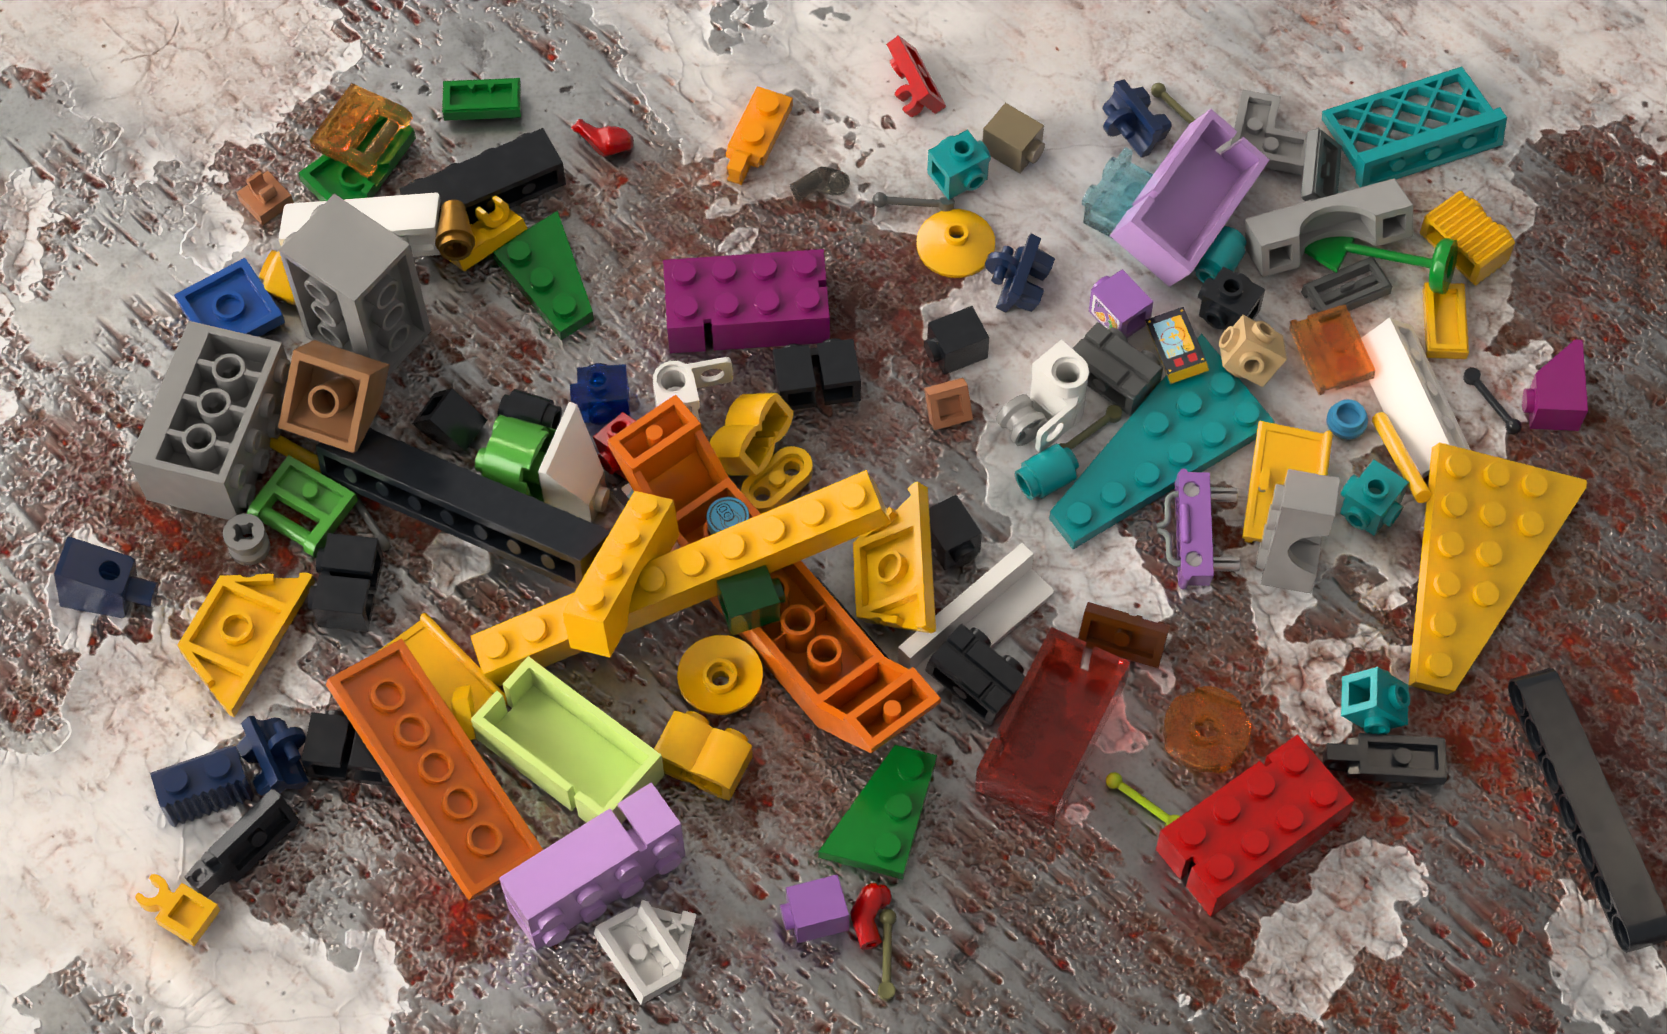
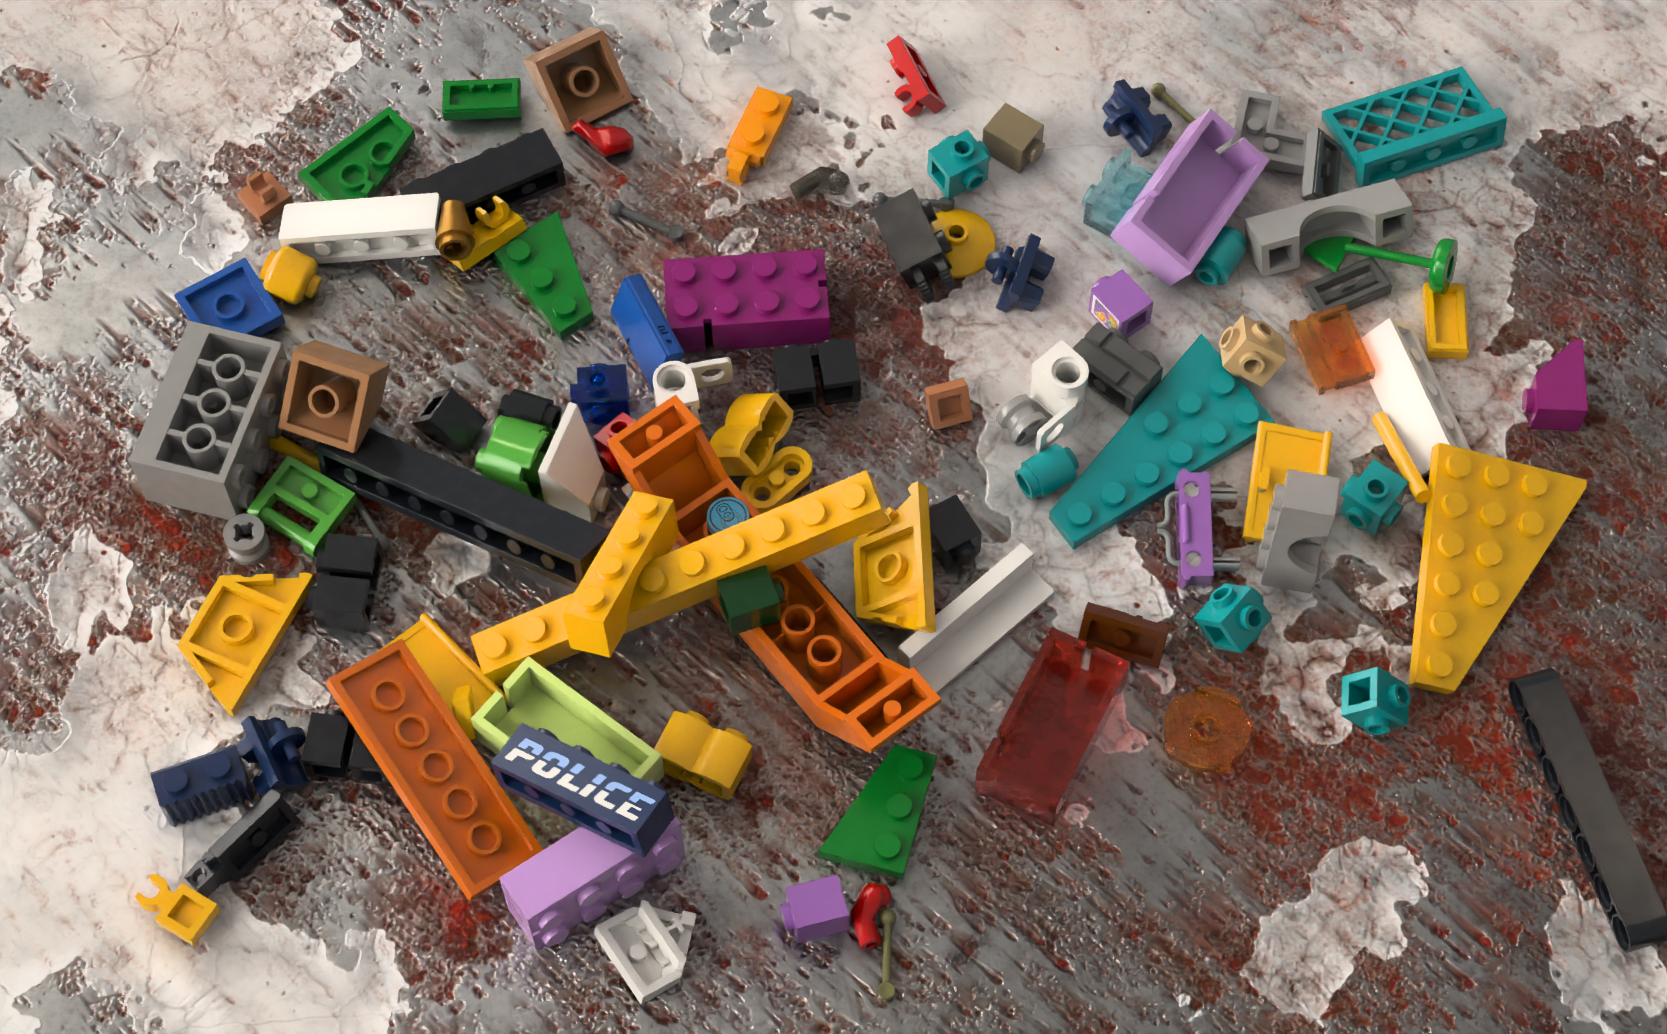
dark blue torso [54,536,159,618] -> none
light grey brick [279,194,431,377] -> none
clear orange plate [310,83,413,177] -> none
yellow dish [677,635,763,715] -> none
black brick [924,306,989,375] -> none
black brick [925,624,1028,725] -> none
olive hinge [1059,405,1122,450] -> none
lime hinge [1106,772,1180,827] -> none
tile [1145,307,1209,384] -> none
red piece [1156,734,1355,917] -> none
black brick [1198,266,1265,330] -> none
black hinge [1322,733,1447,785] -> none
dark azure plate [1326,399,1368,440] -> none
yellow brick [1420,191,1515,286] -> none
black hinge [1463,367,1522,434] -> none
none -> dark blue brick [491,723,675,858]
none -> medium nougat slope [523,27,633,133]
none -> dark grey hinge [609,200,684,242]
none -> blue piece [611,274,684,393]
none -> black hinge [871,188,958,303]
none -> teal brick [1194,583,1272,653]

